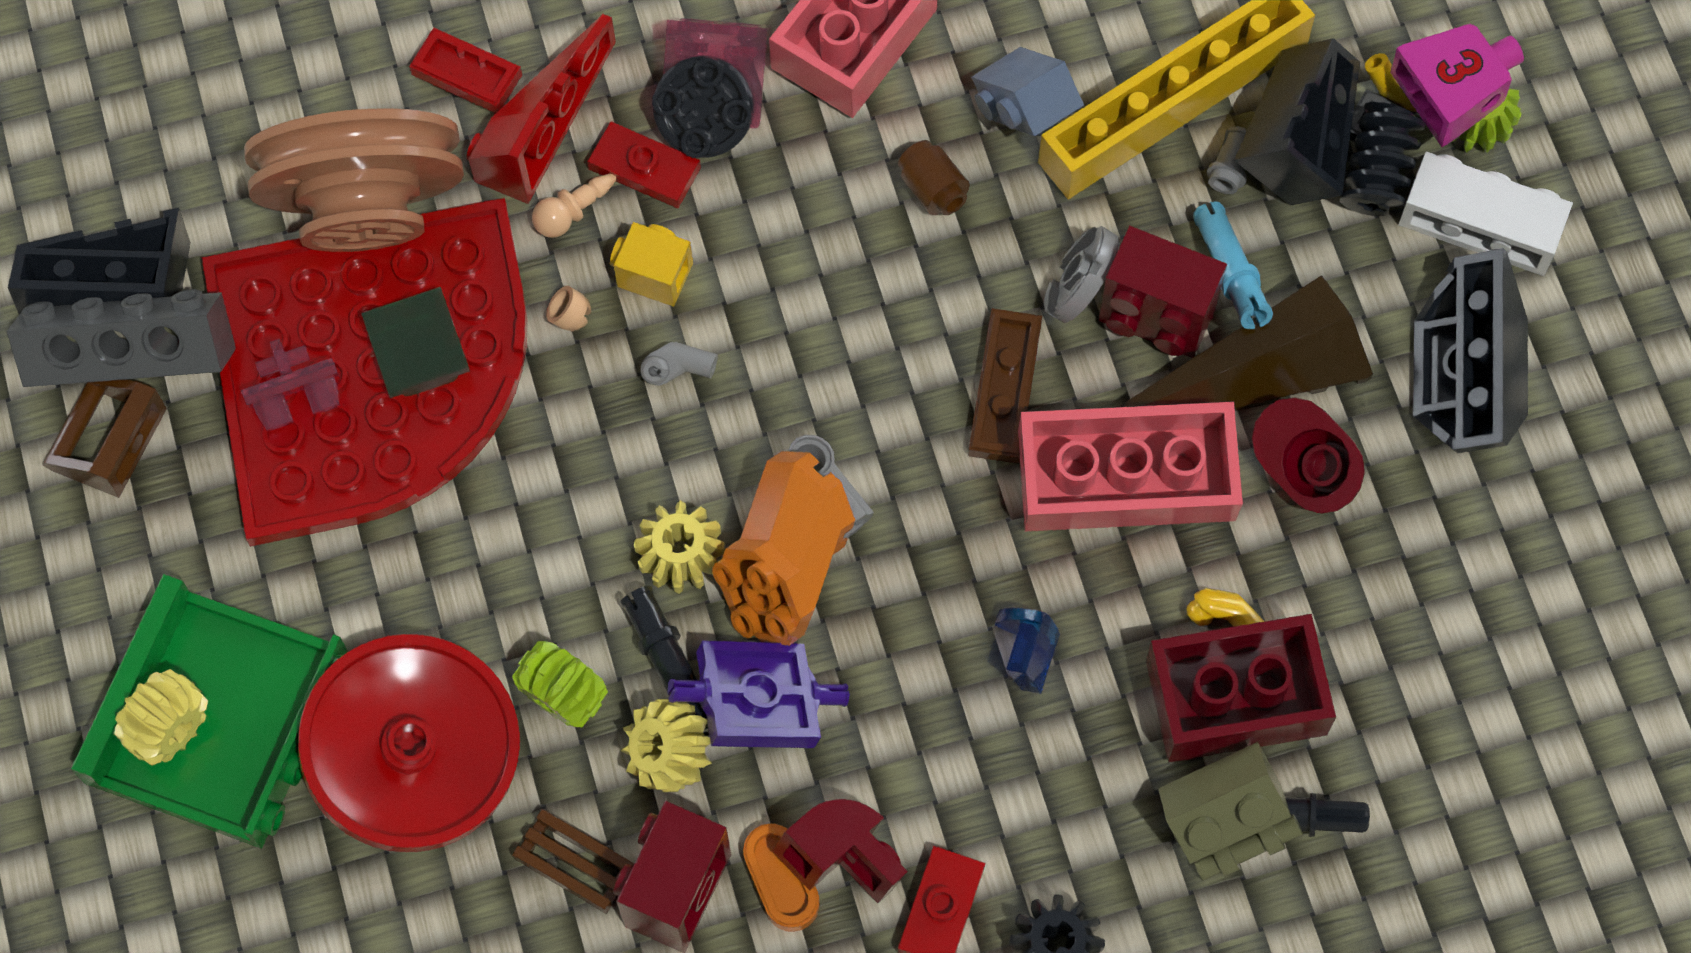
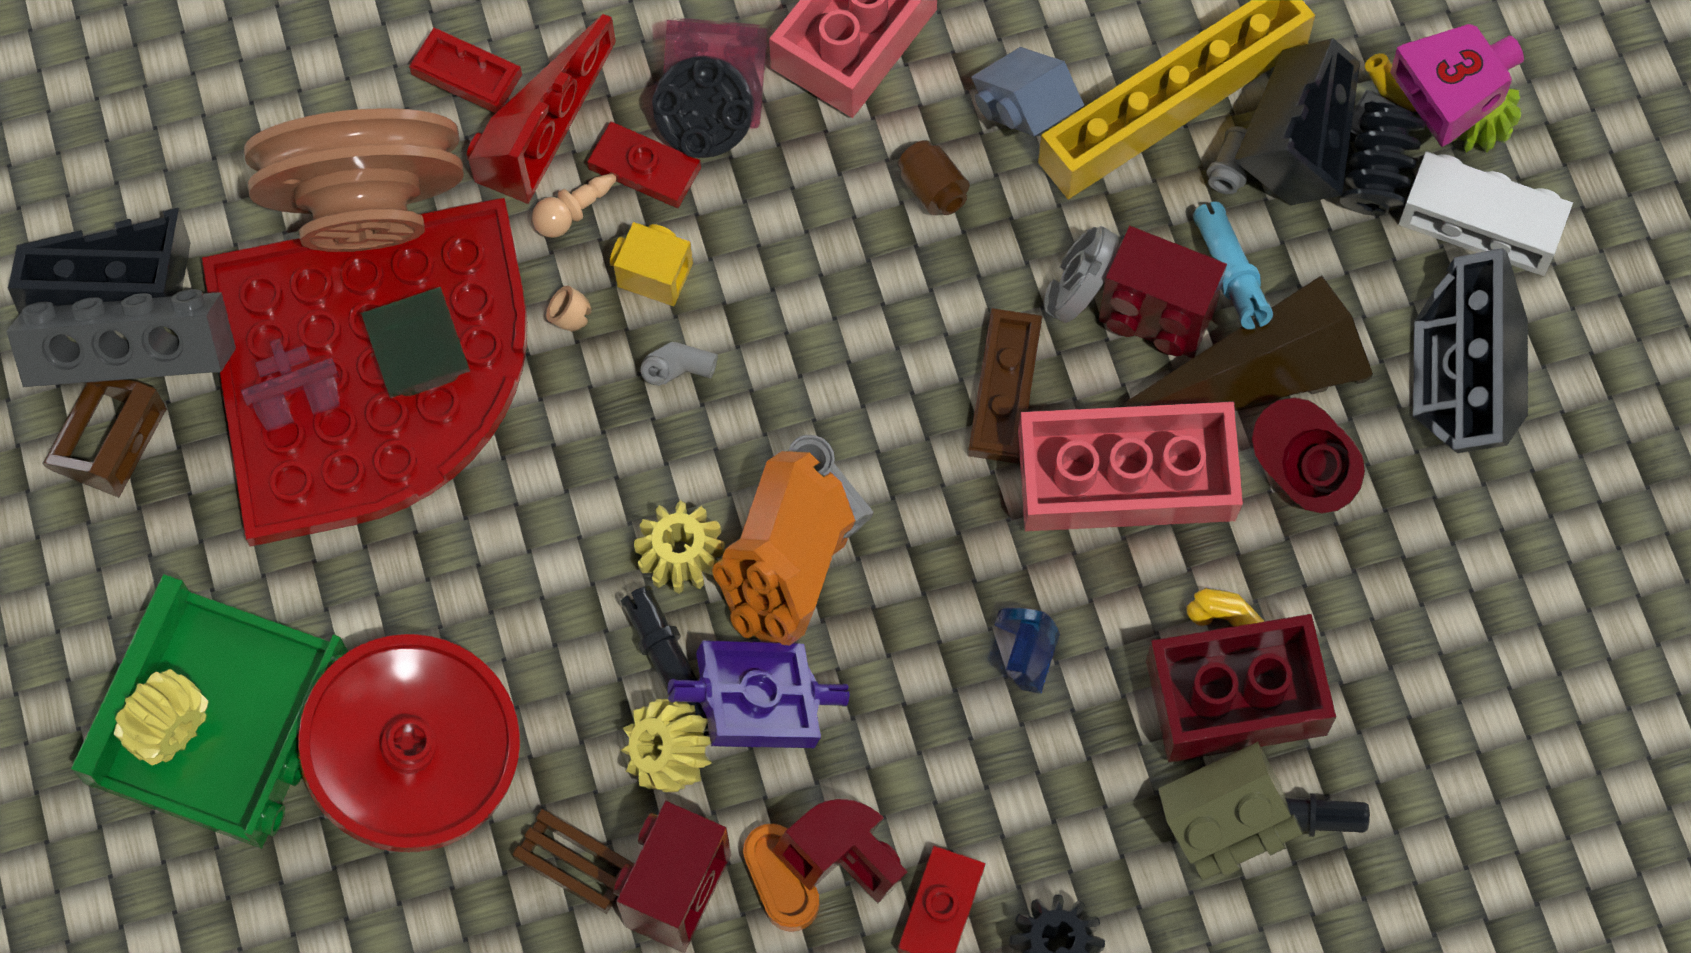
lime gear [512,641,608,727] -> none

